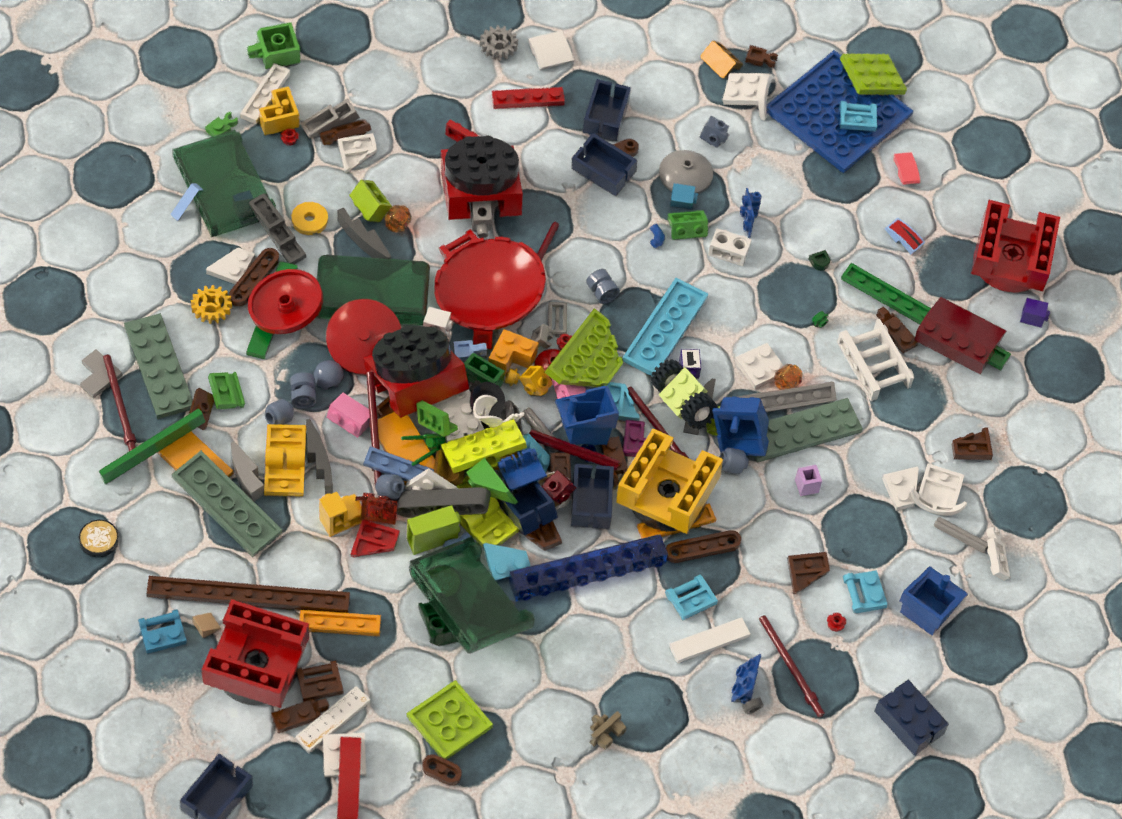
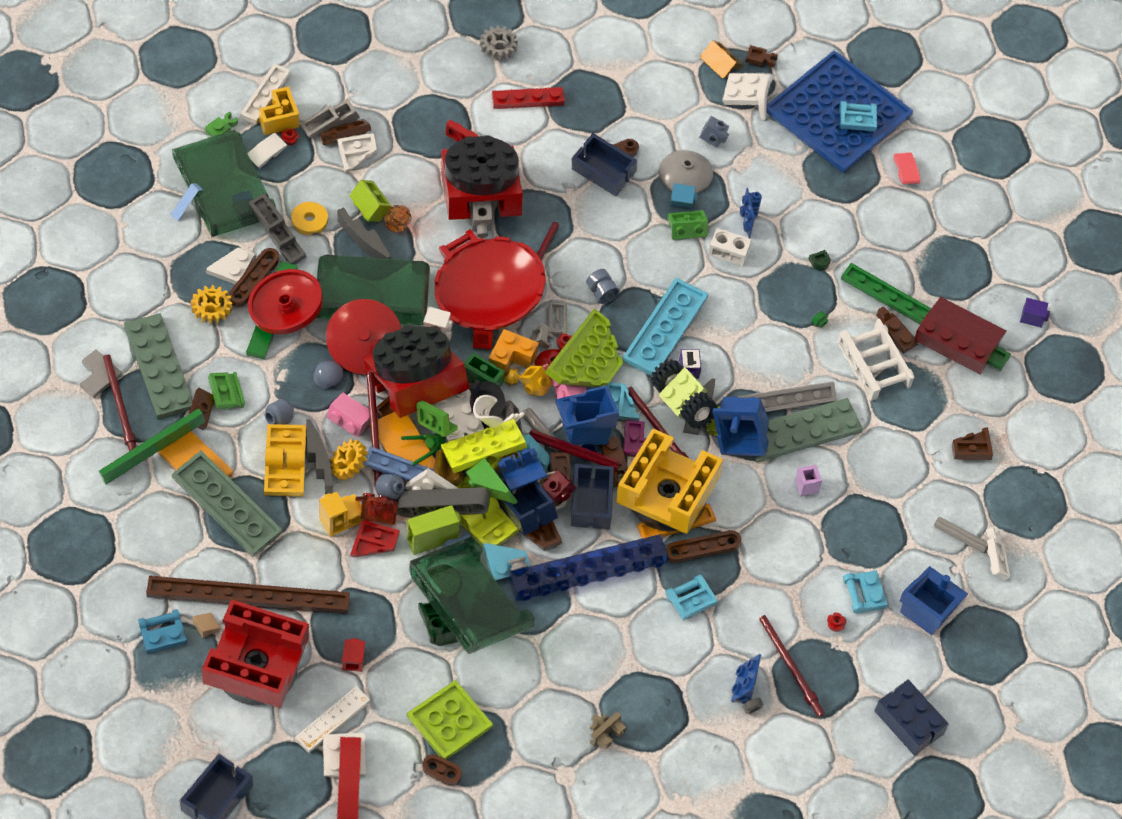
tile [79,519,119,557] -> none
light grey slope [231,441,264,502] -> none
bright green hinge [247,22,300,69] -> none
reddish brown hinge [271,698,329,733] -> none
sand blue wheel [290,372,316,408] -> none
reddish brown plate [297,660,344,702] -> none
light orange tile [299,610,381,636] -> none
light blue plate [454,340,487,361] -> none
white slope [528,30,574,70] -> none
dark blue piece [582,79,631,141] -> none
blue arm [650,223,665,249] -> none
white tile [669,617,750,664] -> none
sand blue head [719,448,749,474] -> none
white plate [735,343,787,390] -> none
clear orange head [774,364,803,390] -> none
reddish brown wing [787,552,830,594] -> none
lime plate [840,53,907,95] -> none
white wing [882,466,919,511] -> none
slope [885,218,925,255] -> none
white piece [911,464,967,516] -> none
red piece [971,200,1061,293] -> none
none -> white slope [247,133,287,169]
none -> yellow gear [330,439,368,480]
none -> red brick [342,638,365,672]
none -> light grey bush [508,557,528,571]

